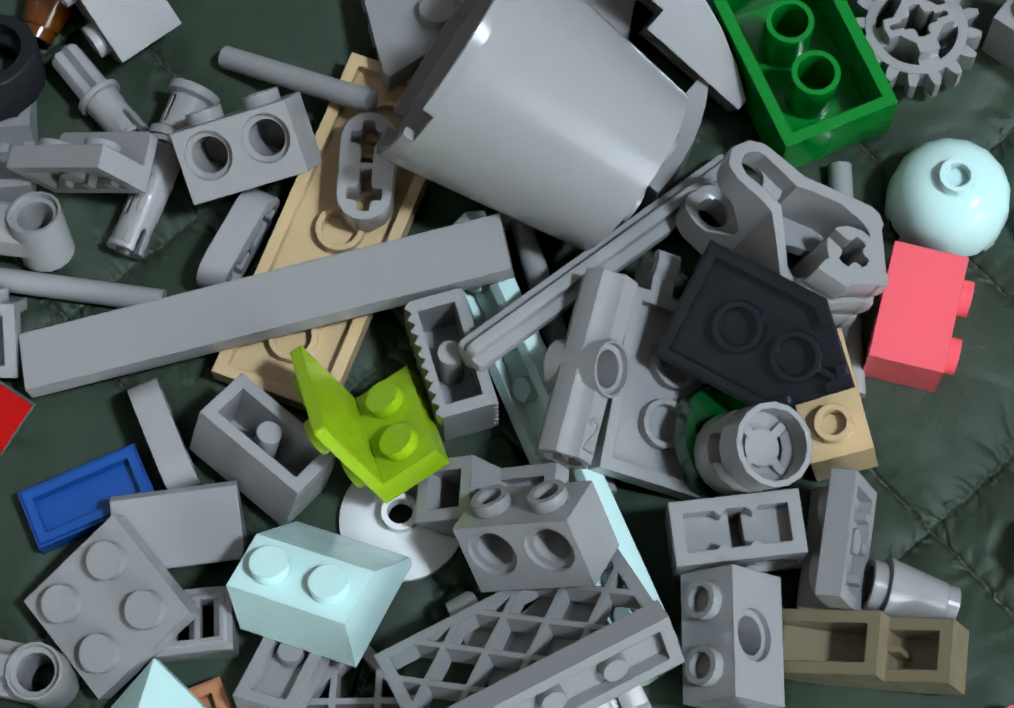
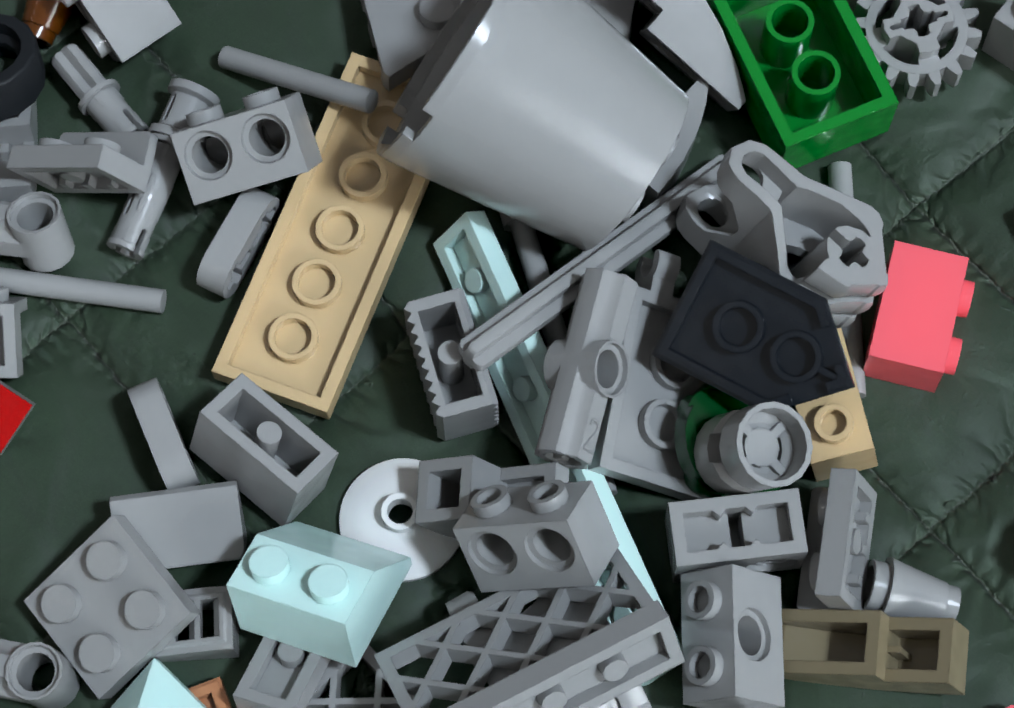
blue tile [17,443,155,554] -> none
light grey tile [18,213,515,398] -> none
lime bracket [290,345,450,504] -> none
light grey beam [336,112,397,231] -> none
light aqua cylinder [884,138,1010,257] -> none

